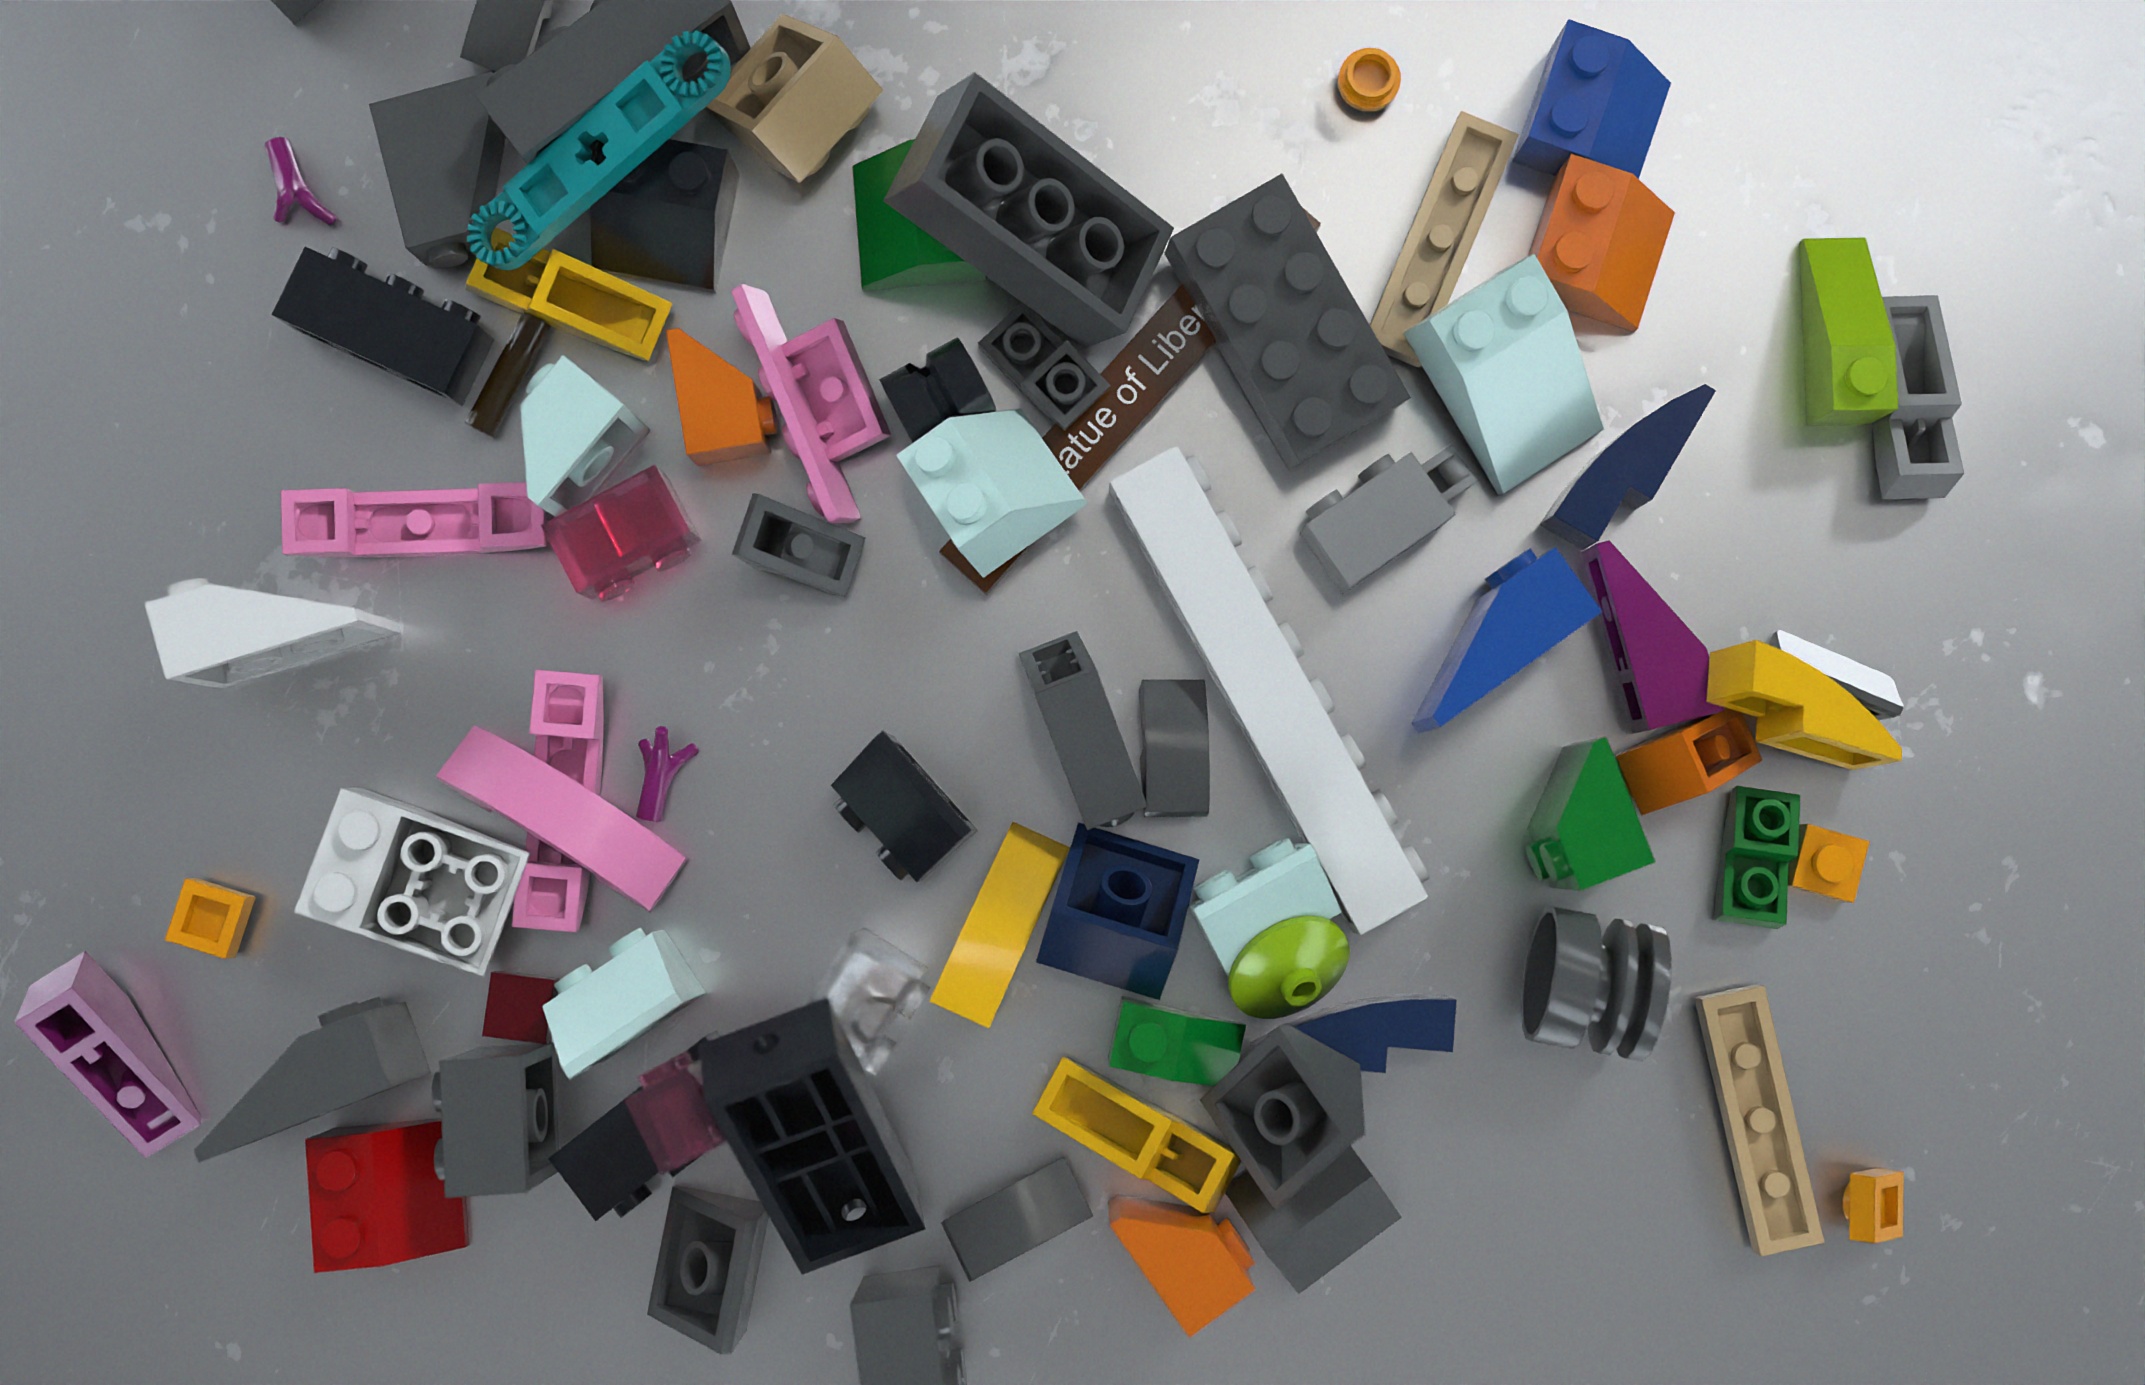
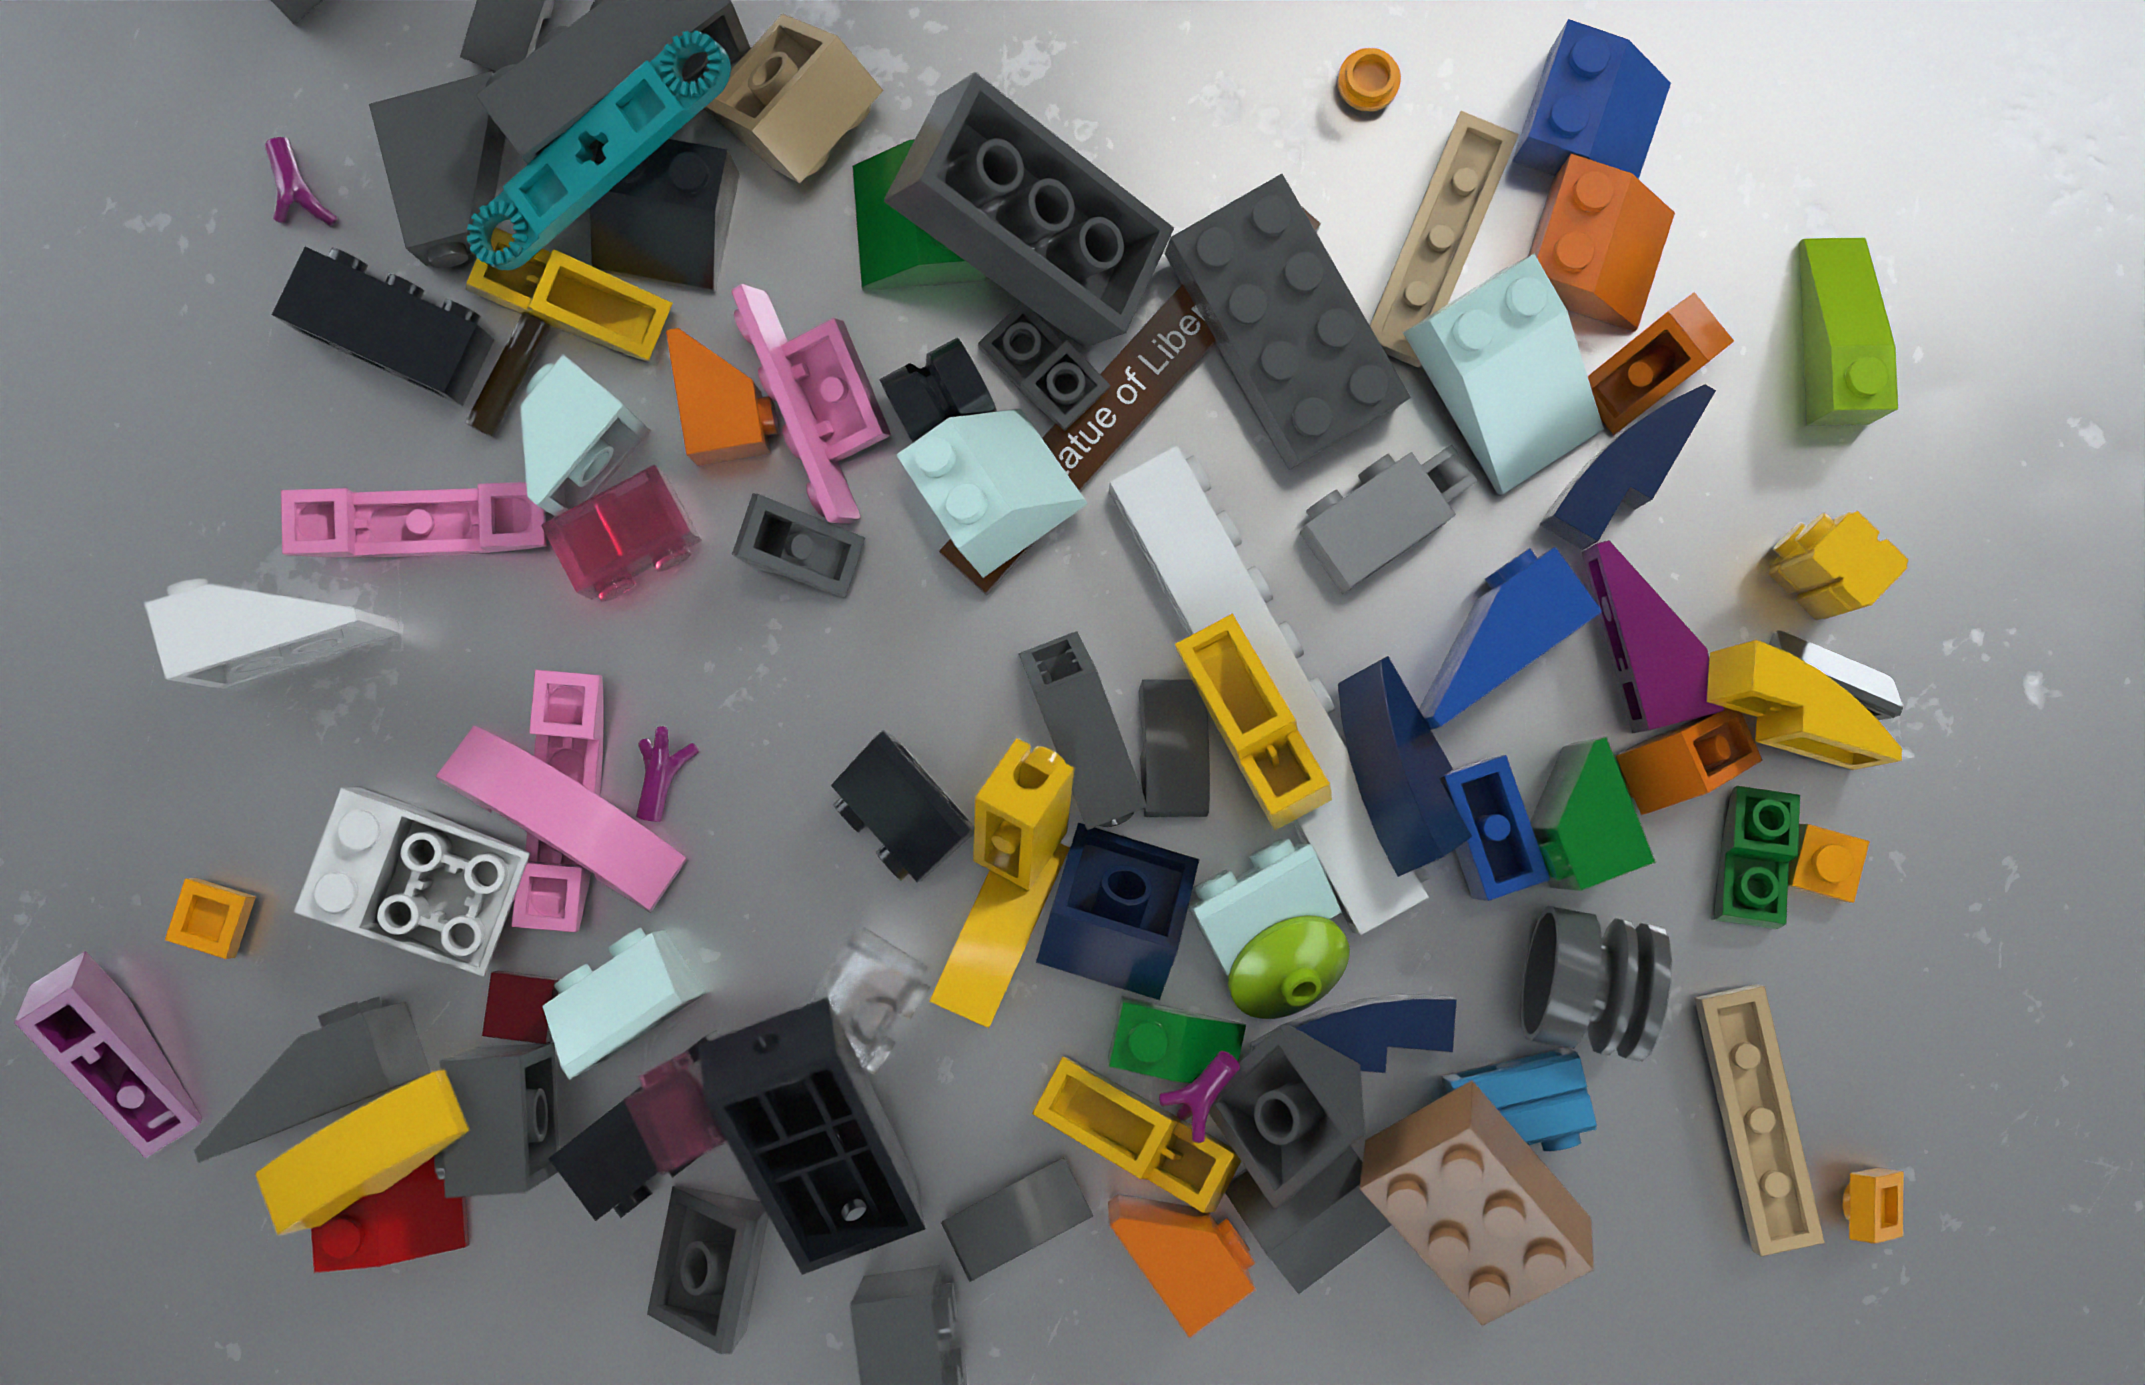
light grey slope [1872,295,1964,499] -> none
none -> yellow slope [255,1069,469,1235]
none -> yellow brick [973,738,1074,891]
none -> magenta bar [1159,1051,1240,1143]
none -> yellow slope [1175,613,1332,831]
none -> dark blue slope [1338,656,1472,877]
none -> medium nougat brick [1360,1080,1594,1326]
none -> blue brick [1439,755,1550,901]
none -> dark azure brick [1441,1047,1597,1151]
none -> orange slope [1588,292,1734,435]
none -> yellow brick [1768,511,1909,620]

